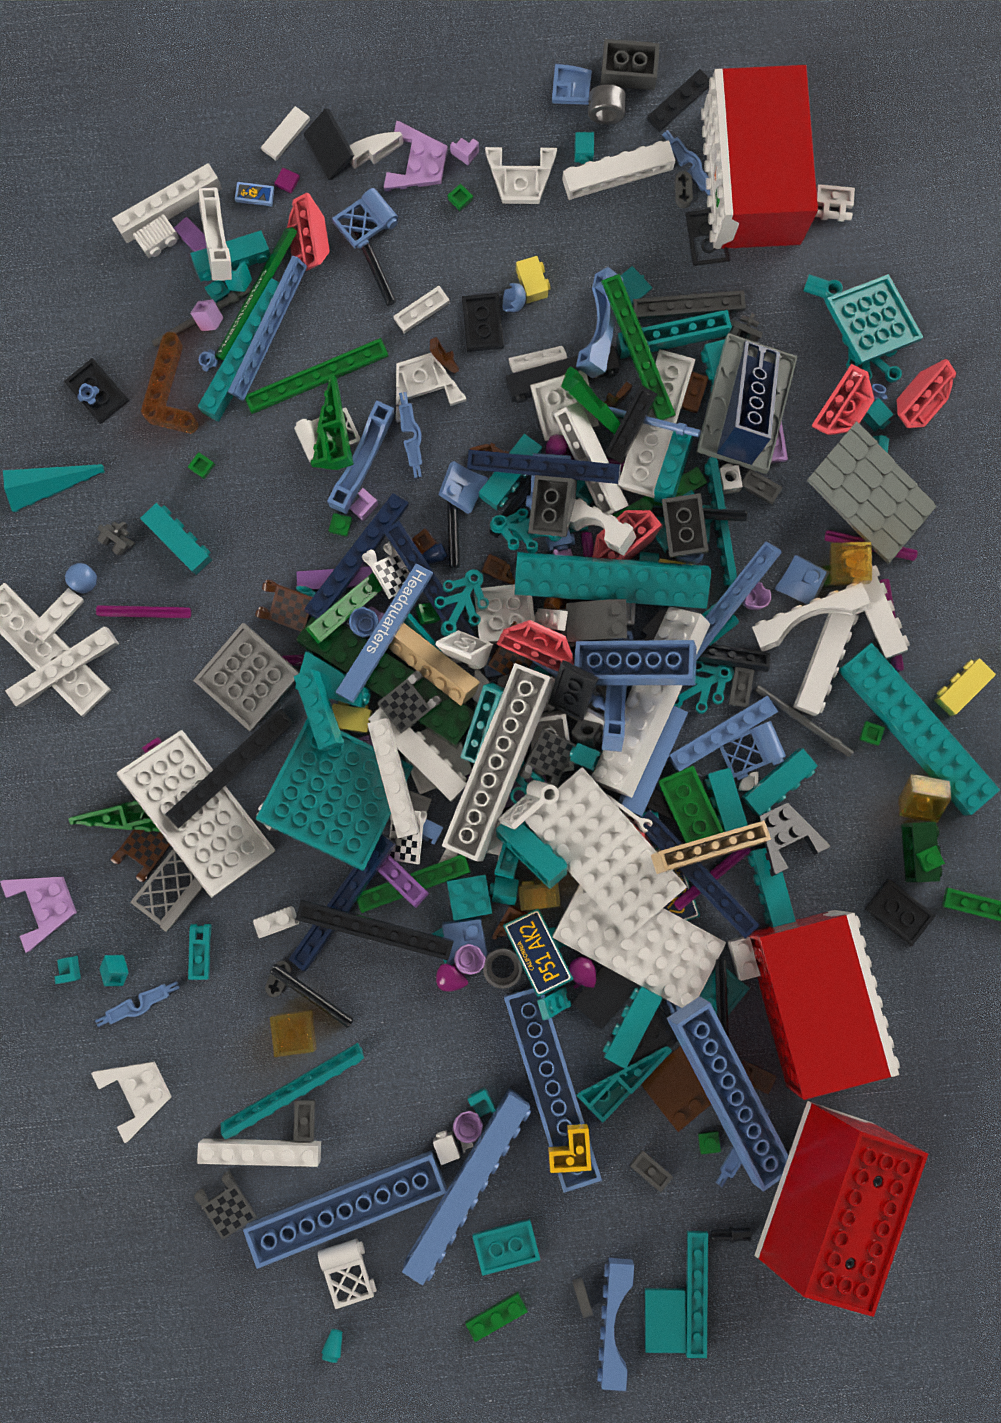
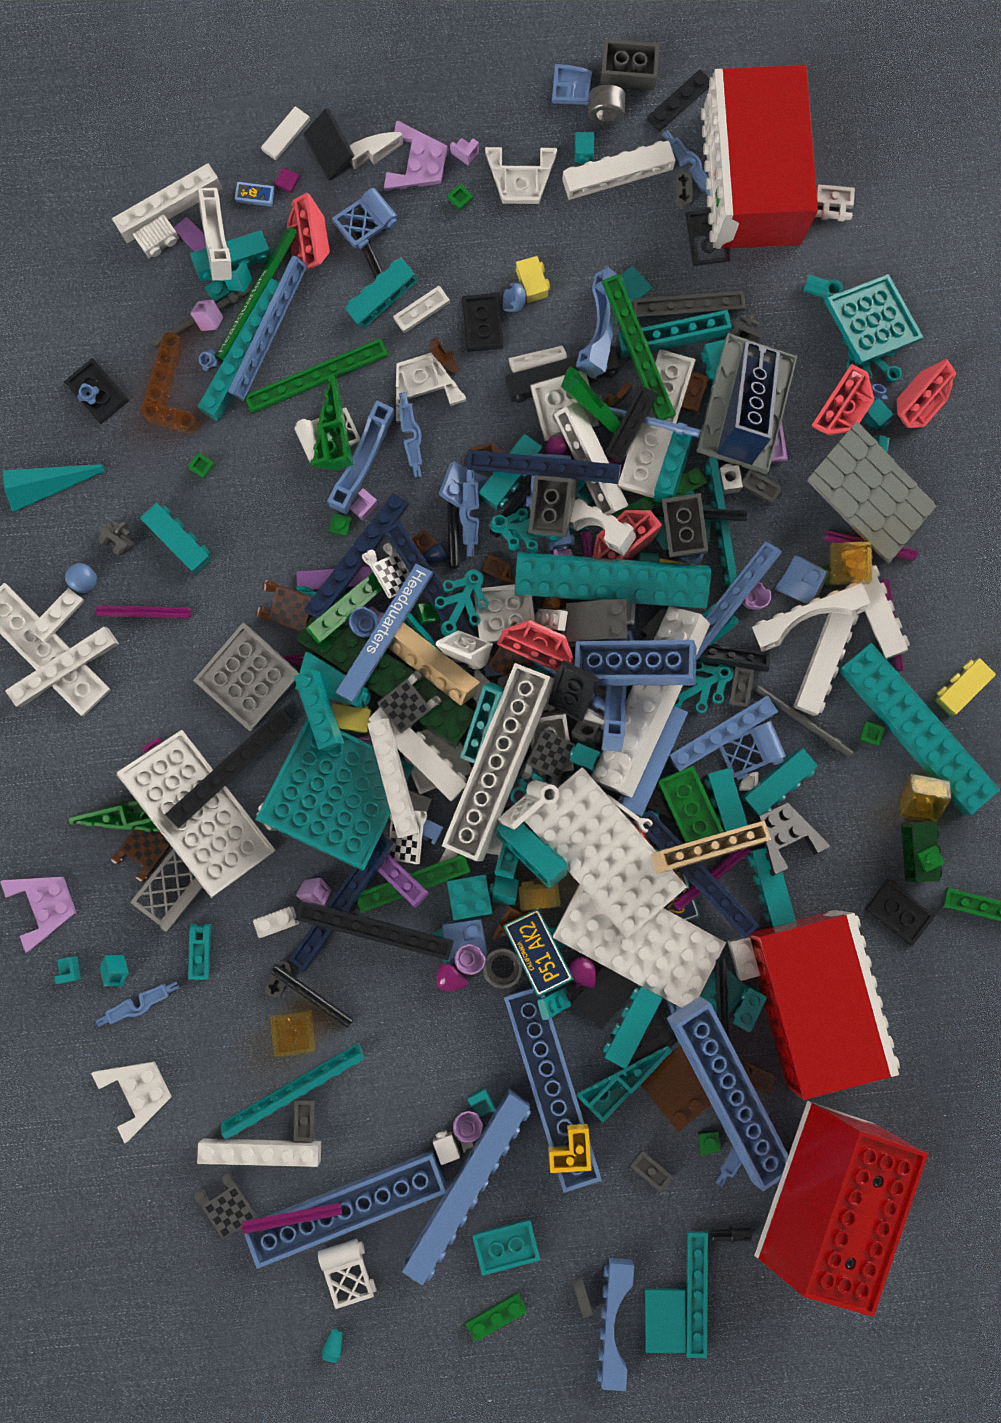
none -> magenta axle [242,1203,342,1233]
none -> lavender panel [296,878,332,905]
none -> teal brick [344,257,419,329]
none -> medium blue piece [459,470,479,556]
none -> teal bracket [733,986,767,1032]

